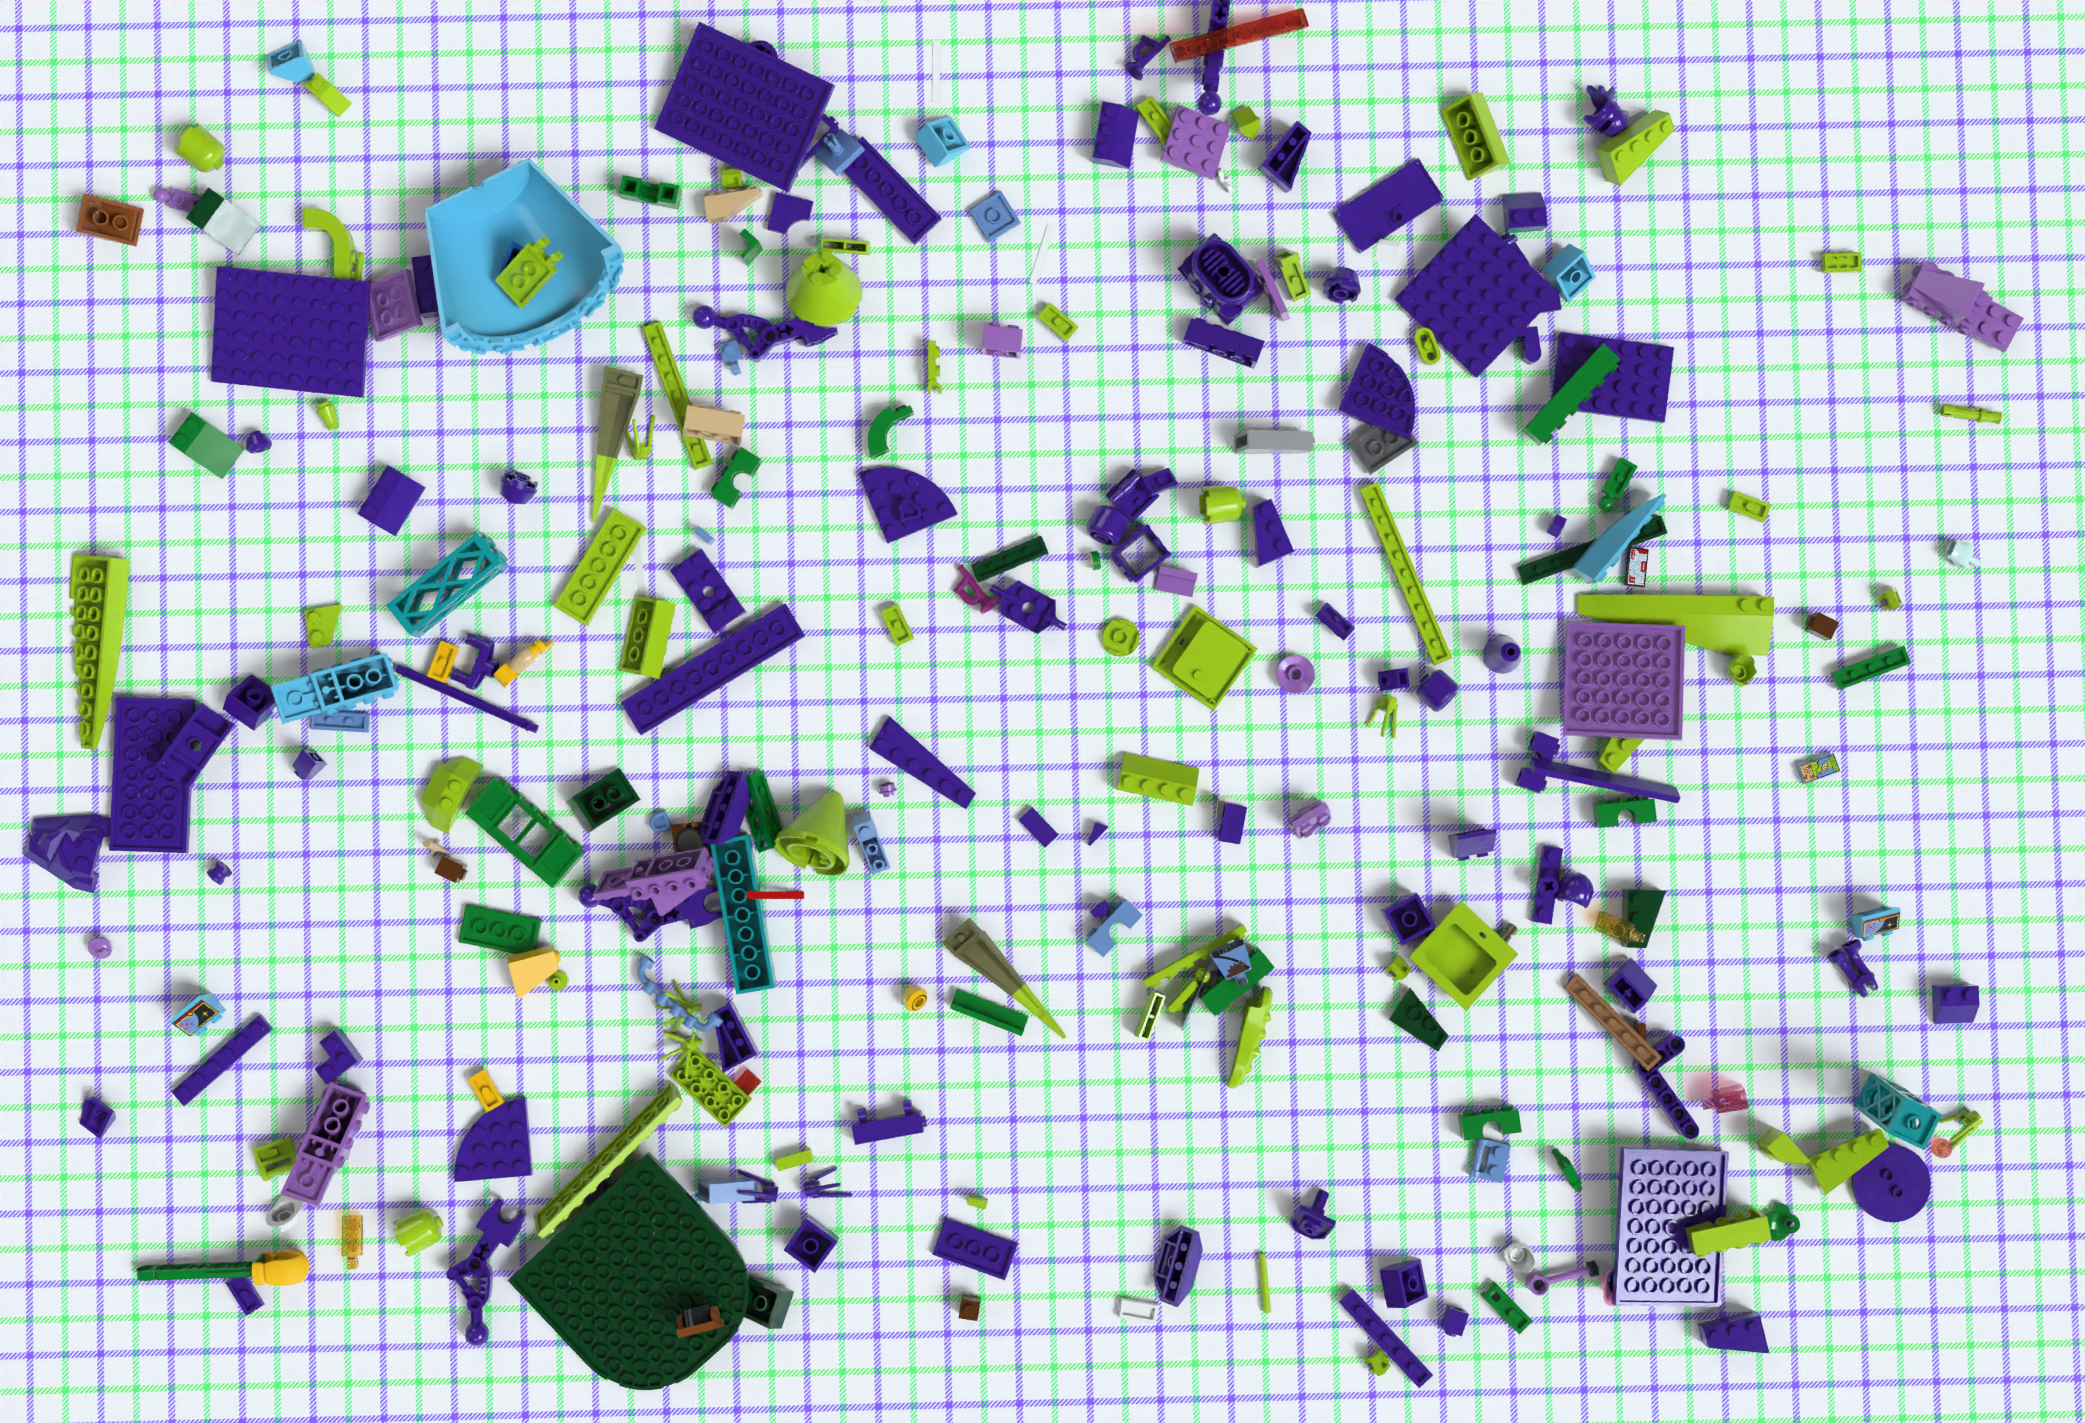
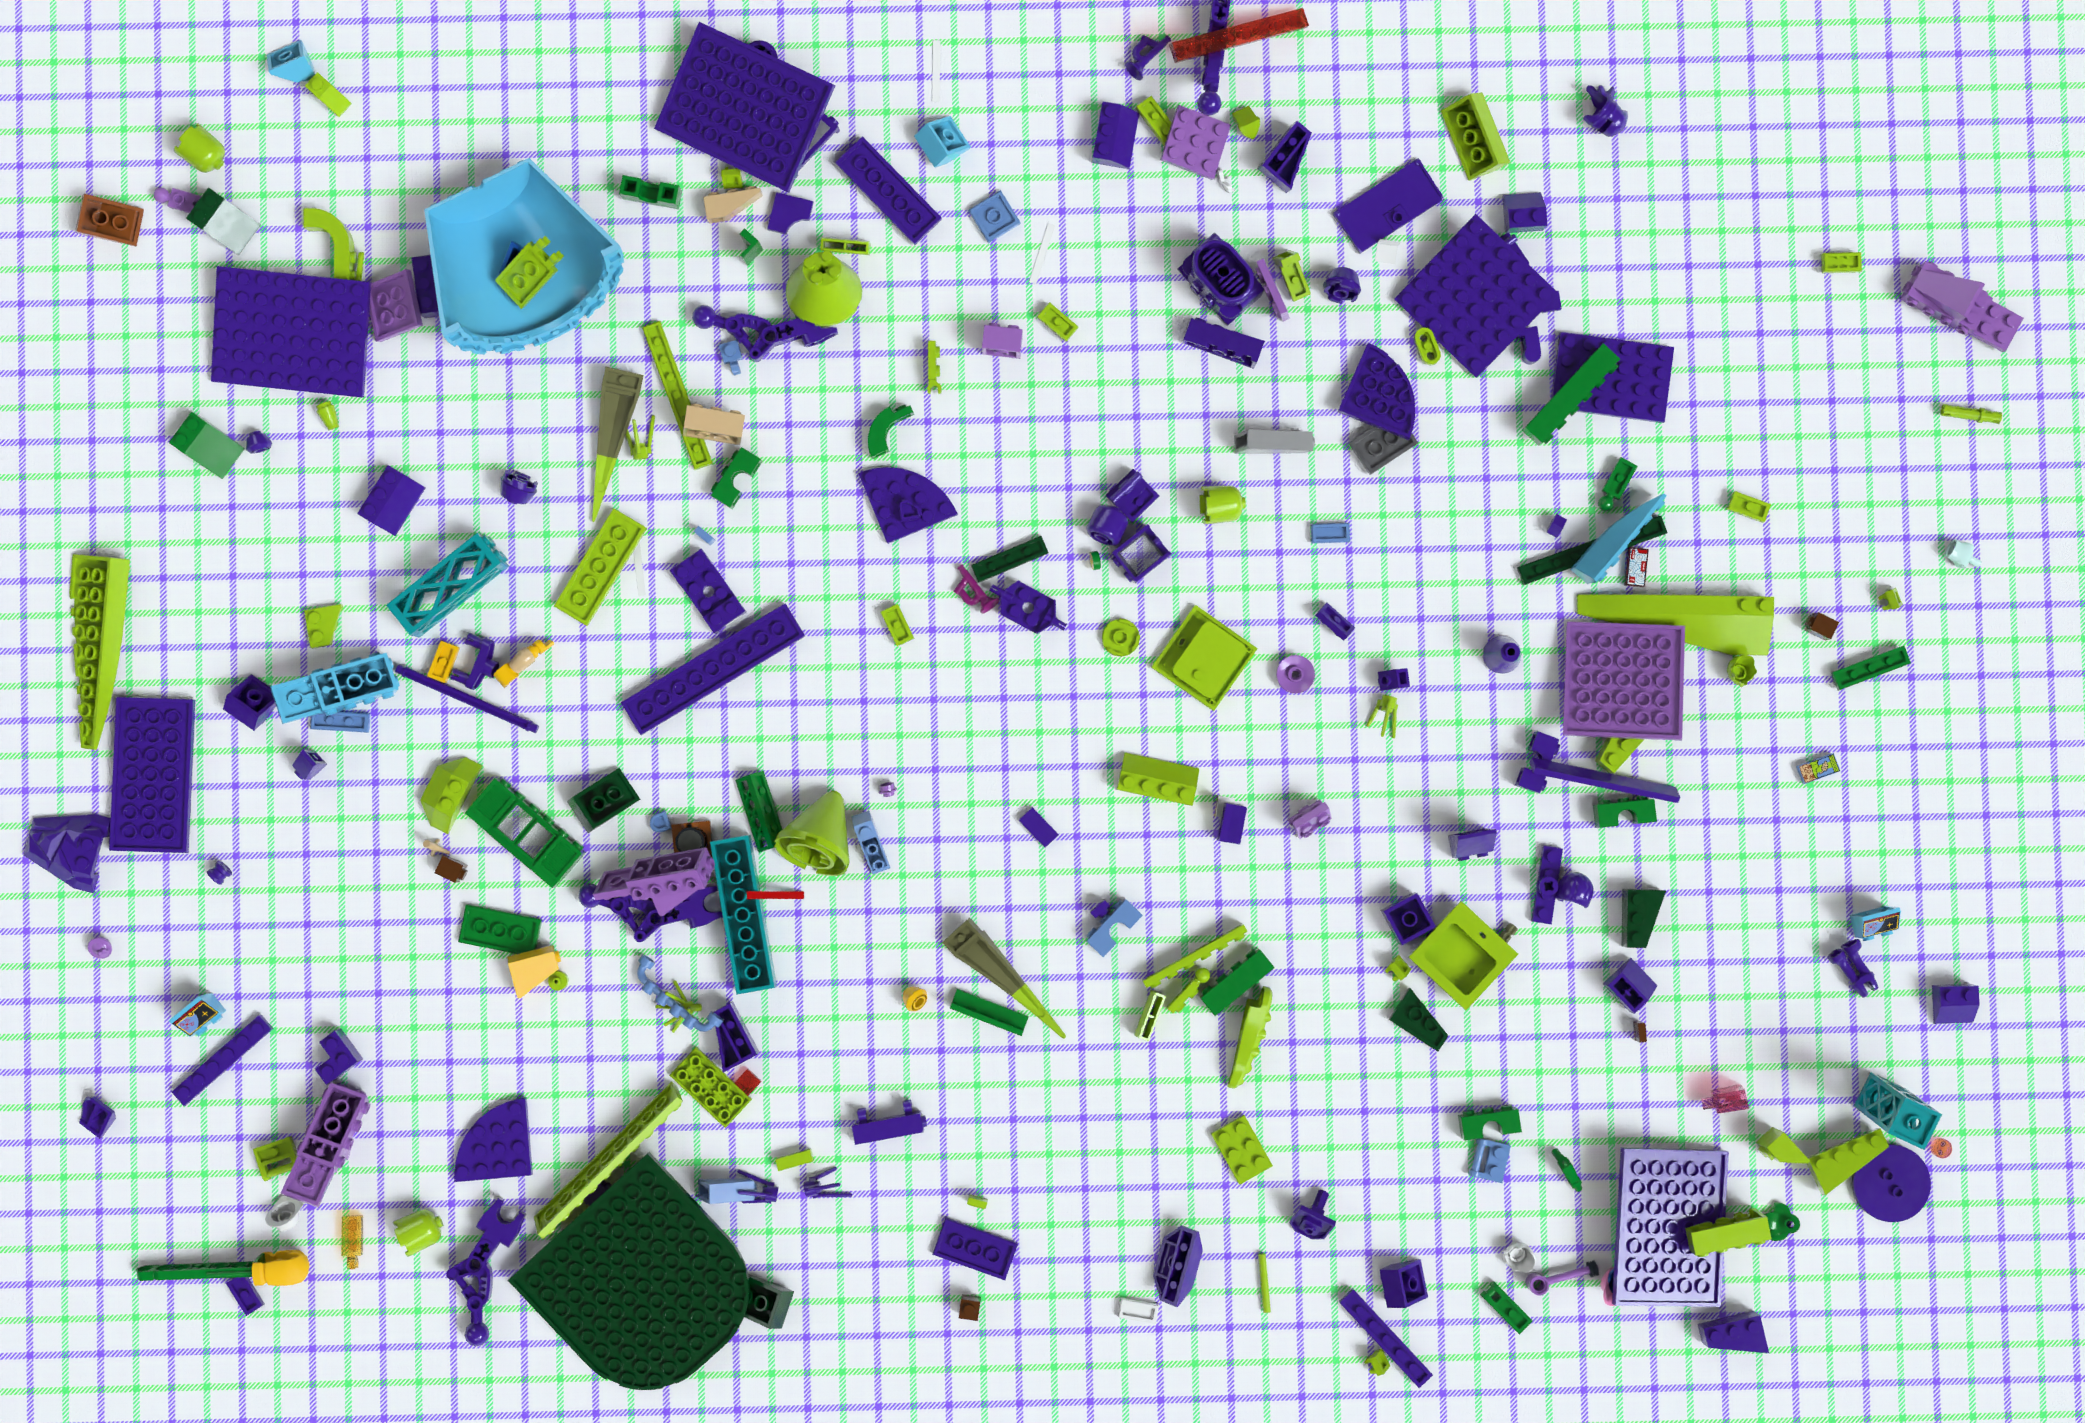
dark purple piece [155,703,236,789] -> none
yellow plate [468,1069,505,1112] -> none
lime slope [619,596,676,679] -> none
lime plant [658,1031,702,1077] -> none
piece [676,1304,725,1338] -> none
dark purple wedge [700,771,750,845] -> none
dark purple brick [784,1215,840,1273] -> none
medium blue tile [815,129,865,176] -> none
dark purple wing [869,717,976,809] -> none
dark purple piece [1088,822,1109,846] -> none
dark purple plate [1139,467,1178,497] -> none
medium lavender panel [1155,566,1198,597] -> none
sticker [1181,960,1214,1030] -> none
torso [1209,938,1252,987] -> none
dark purple wedge [1252,499,1294,568] -> none
lime plate [1359,482,1452,666] -> none
dark purple head [1416,669,1460,712] -> none
dark purple brick [1441,1304,1469,1337] -> none
medium azure slope [1541,244,1596,303] -> none
medium nougat tile [1564,973,1662,1071] -> none
clear yellow plate [1594,911,1645,943] -> none
lime wedge [1596,109,1675,186] -> none
dark purple beam [1632,1034,1699,1139] -> none
lime plant [1939,1110,1983,1150] -> none
none -> lime plate [1211,1115,1273,1185]
none -> medium blue tile [1311,523,1350,544]

